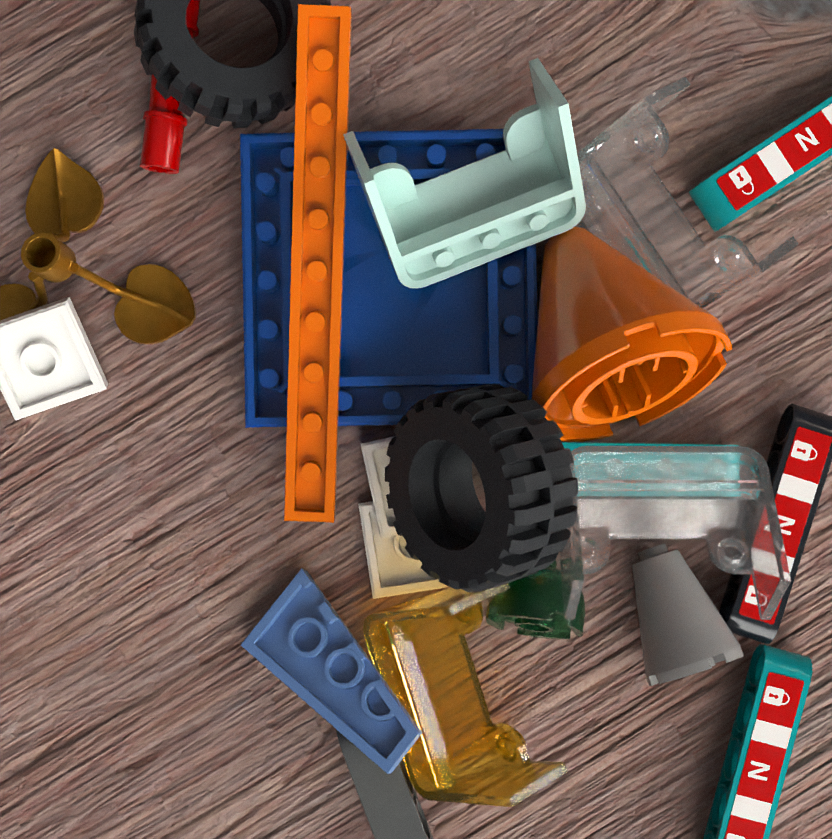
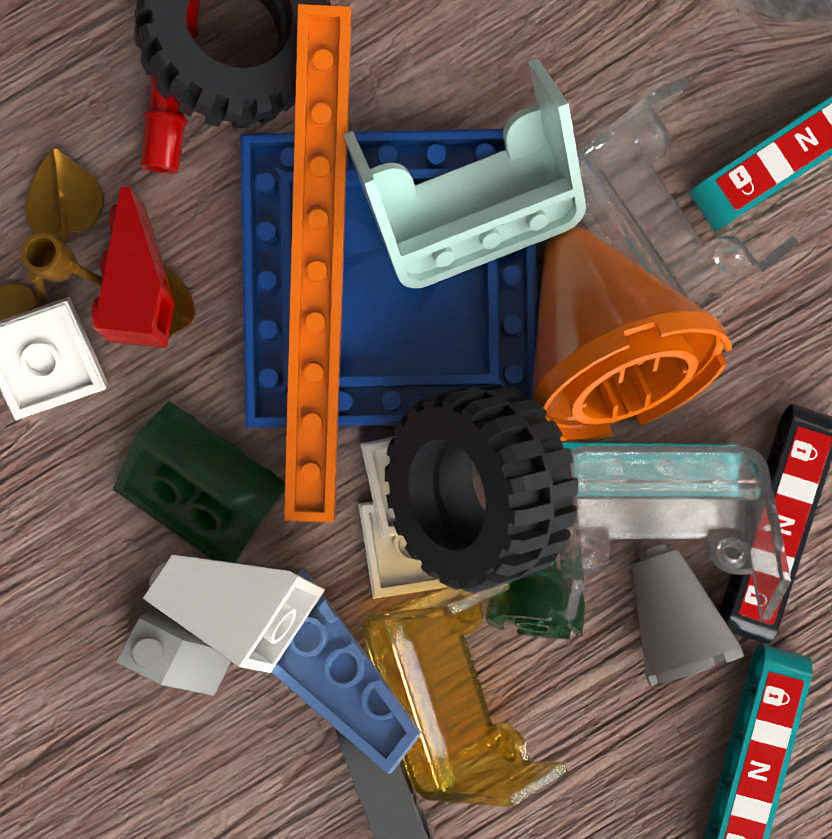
none -> red slope [91,187,175,348]
none -> clear green slope [113,401,285,563]
none -> light grey slope [116,609,232,696]
none -> white slope [143,555,325,673]

